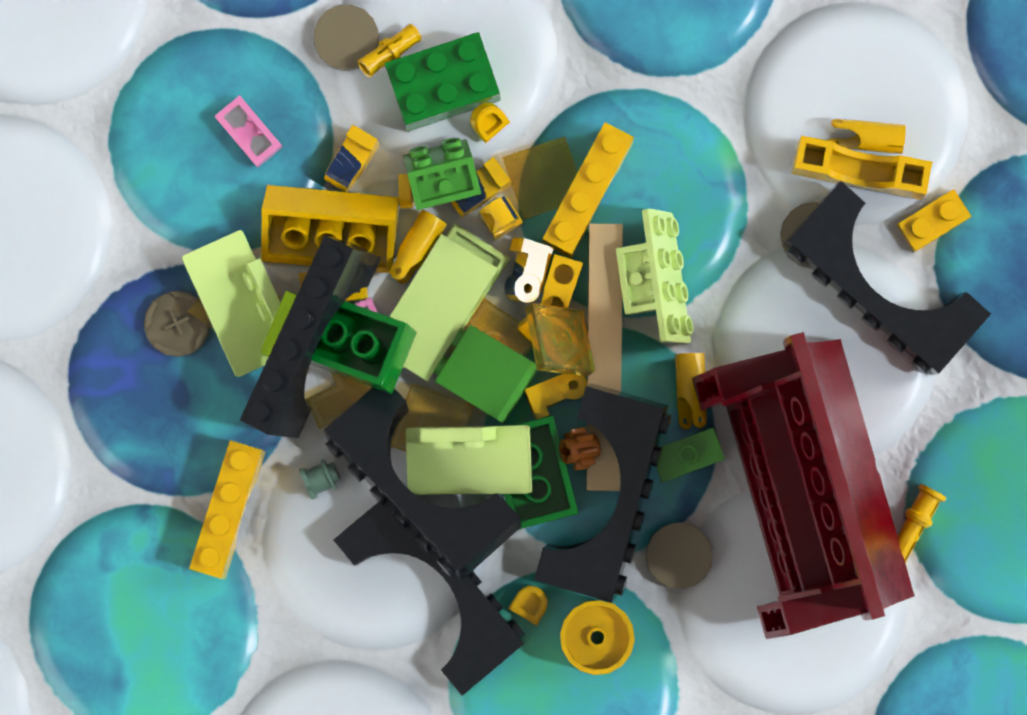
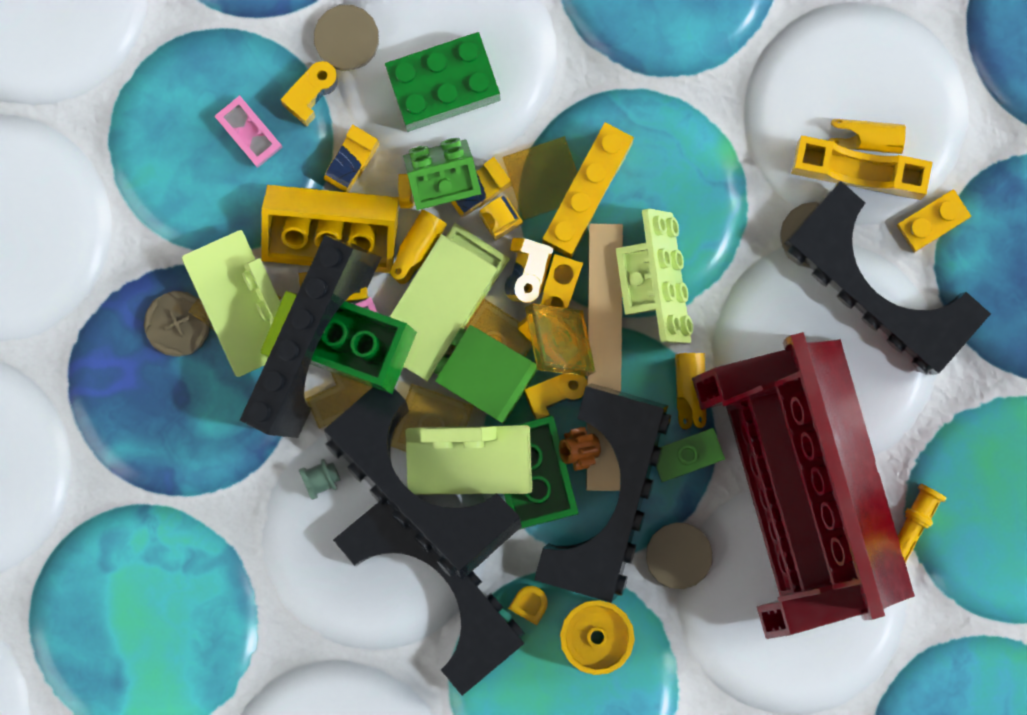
yellow arch [189,440,266,579] -> none
yellow pin [358,24,422,77] -> none
yellow tile [470,102,510,143] -> none
none -> yellow leg [280,61,338,127]

